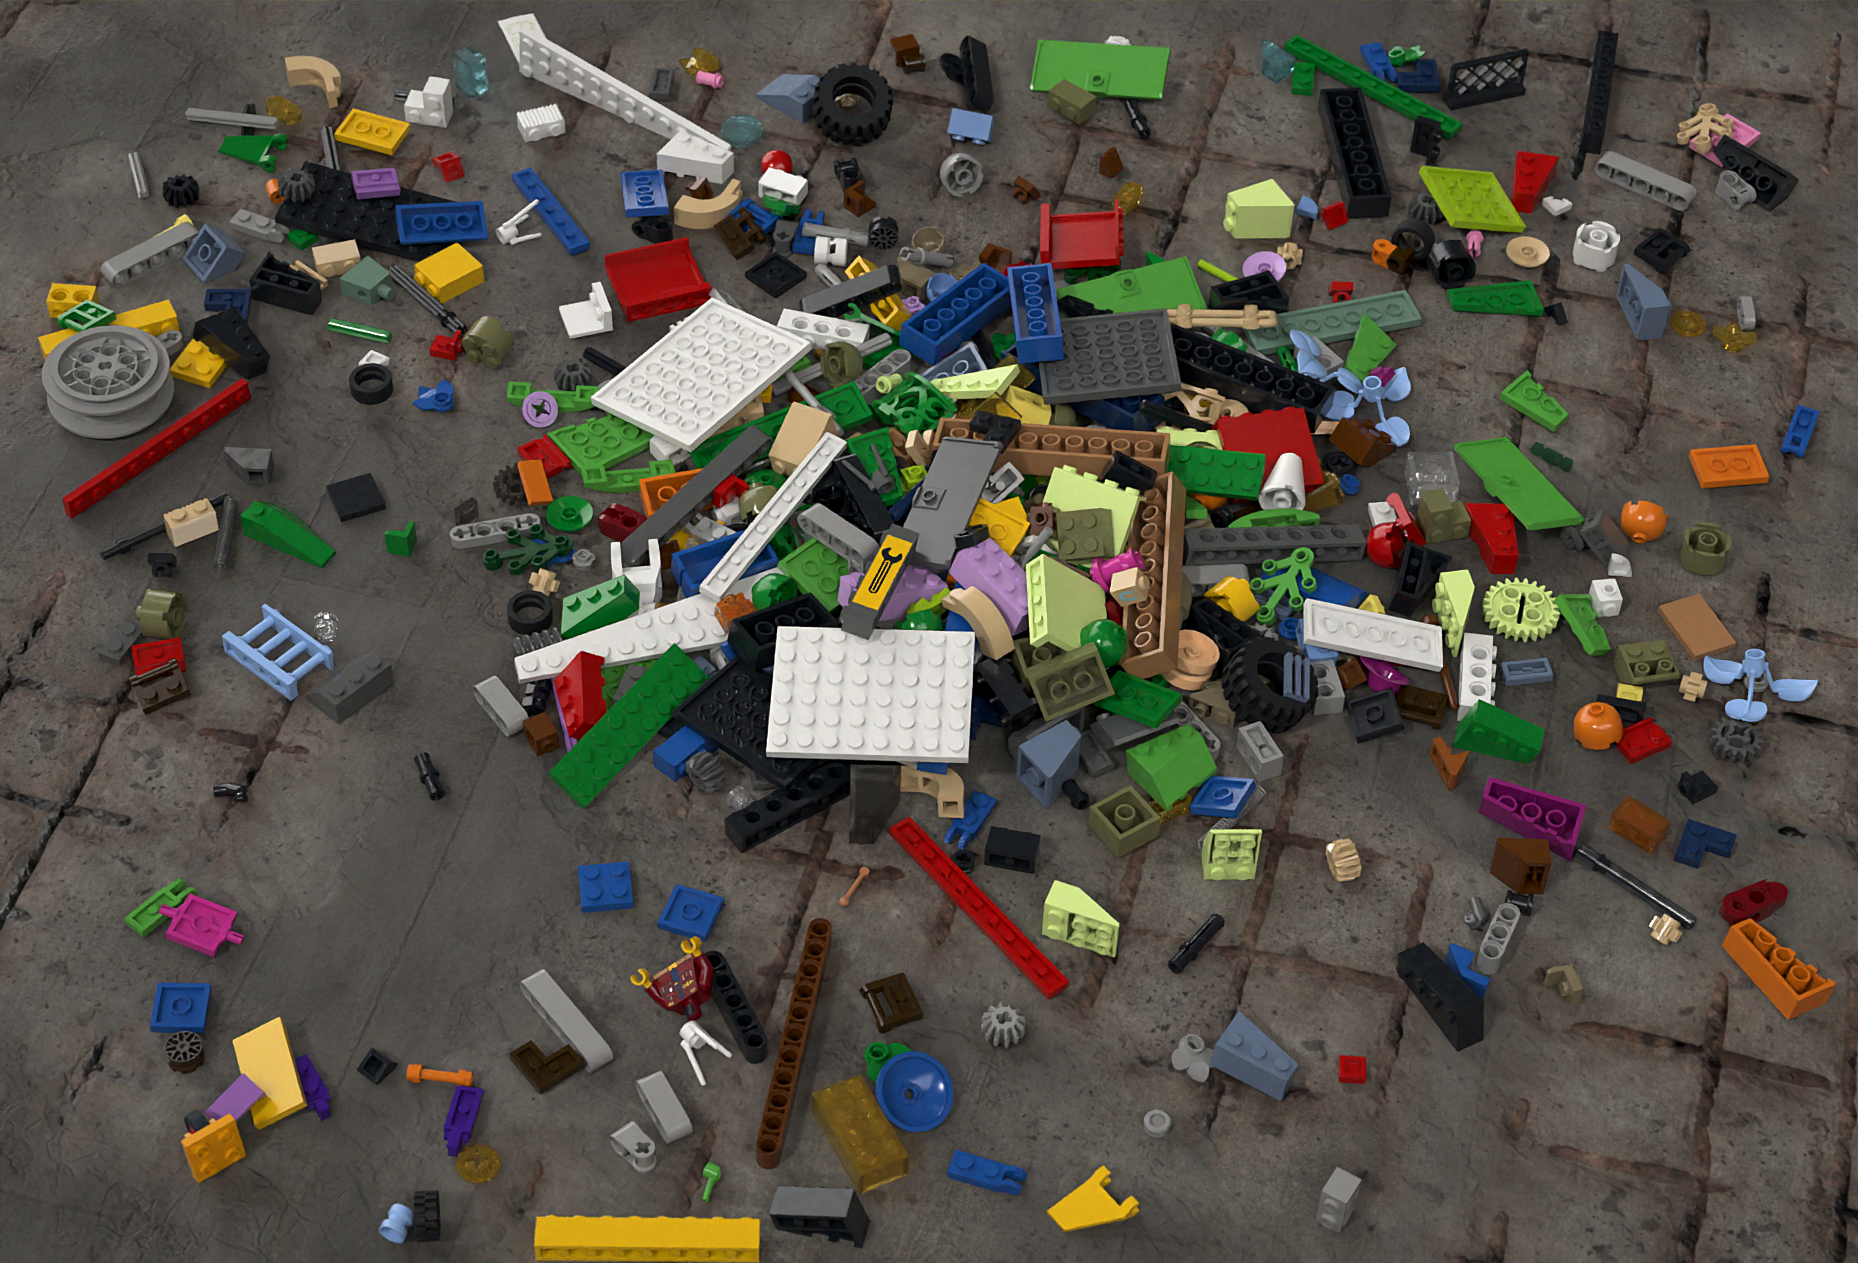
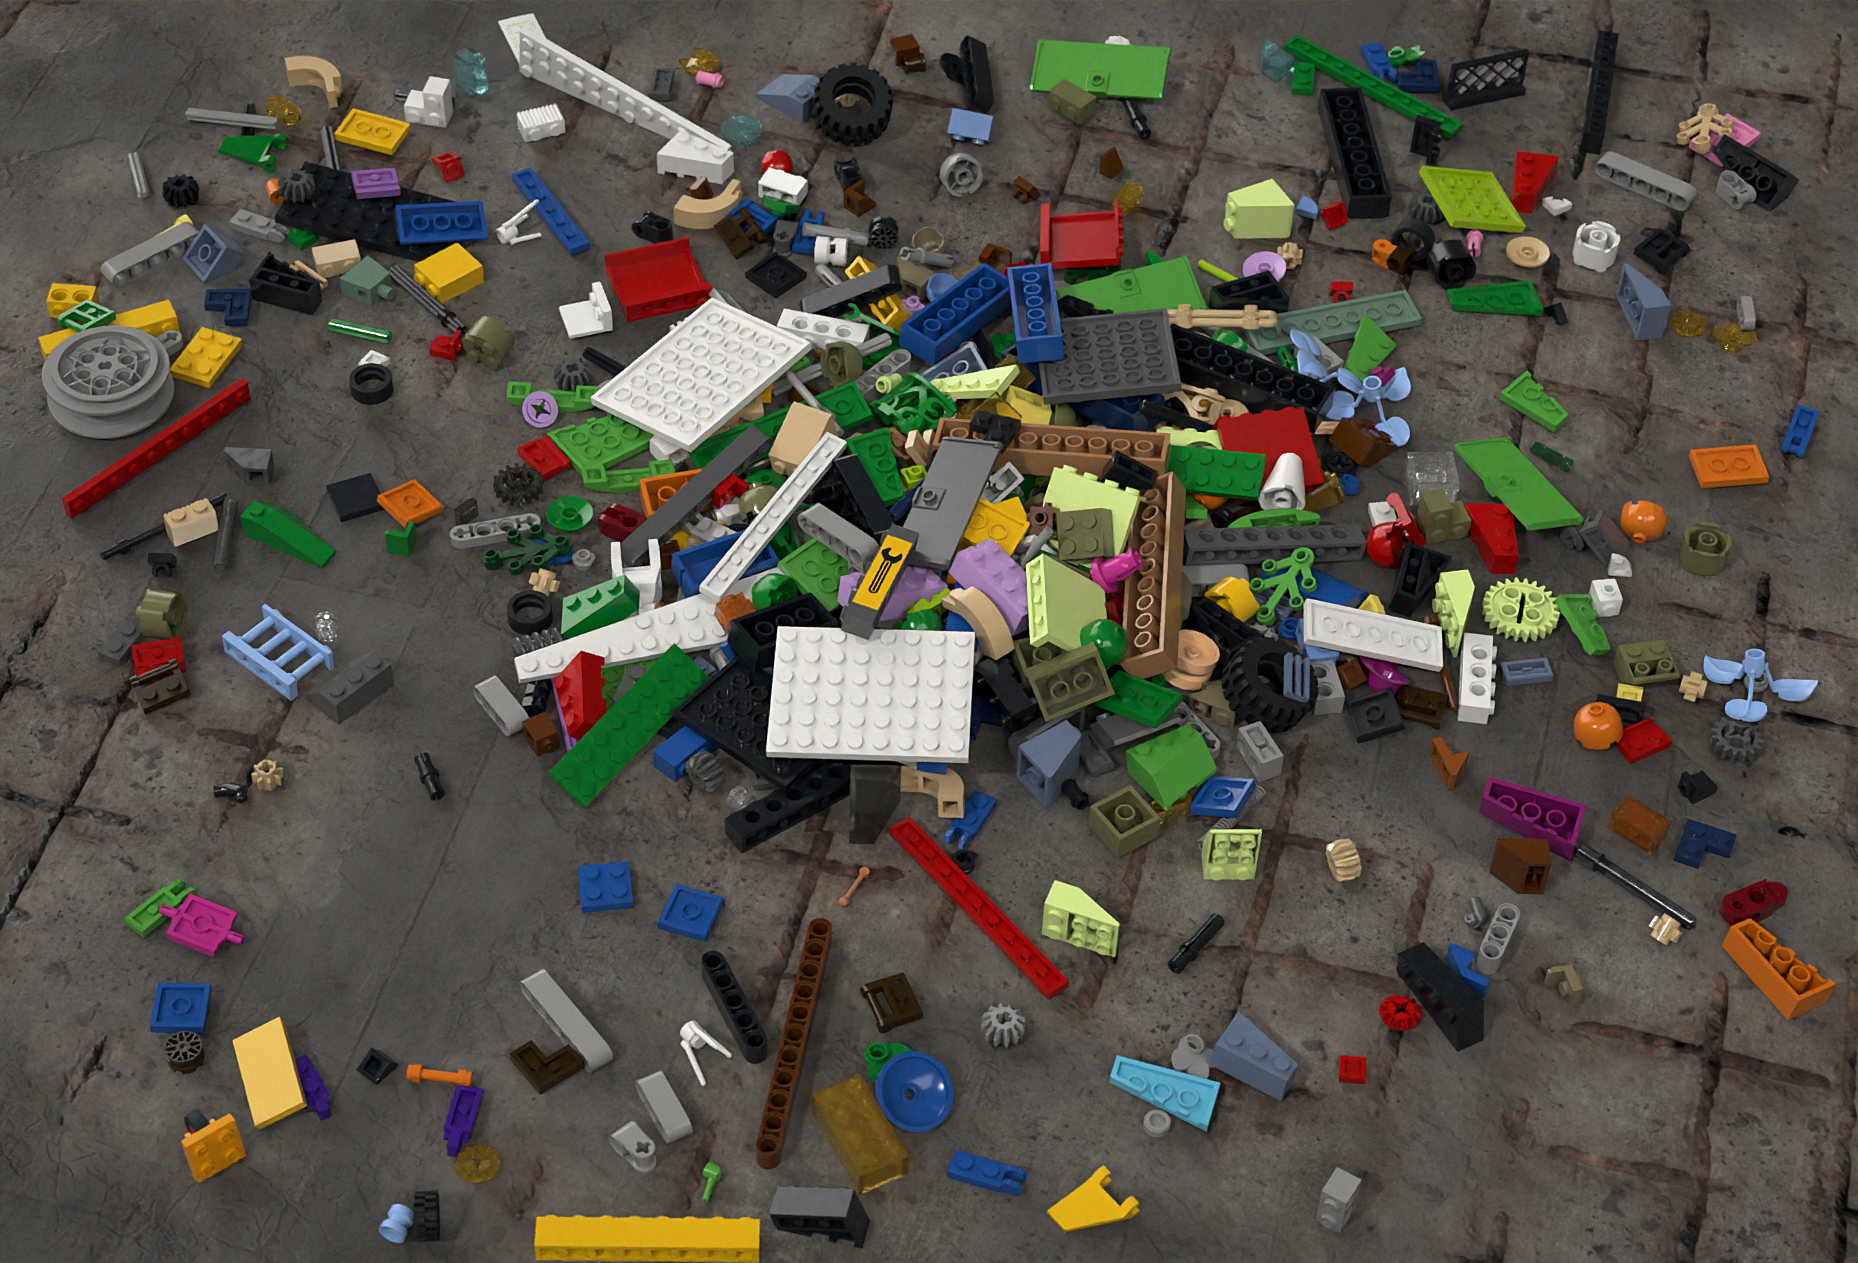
black wedge [192,307,270,380] -> none
medium lavender hinge [204,1073,267,1122] -> none
blue plate [413,380,454,412] -> none
orange tile [517,459,553,506] -> none
blue tile [620,169,669,217] -> none
dark red torso [630,936,714,1021] -> none
dark grey plant [842,444,895,494] -> none
black beam [954,524,990,549] -> none
black brick [984,826,1041,874] -> none
tan brick [1110,567,1150,607] -> none
green wedge [1452,699,1545,764] -> none
black bush [1505,890,1534,916] -> none
medium nougat tile [1657,593,1736,661] -> none
none -> tan gear [251,760,284,791]
none -> orange tile [377,479,443,529]
none -> medium azure wing [1109,1055,1220,1132]
none -> red gear [1379,993,1422,1031]

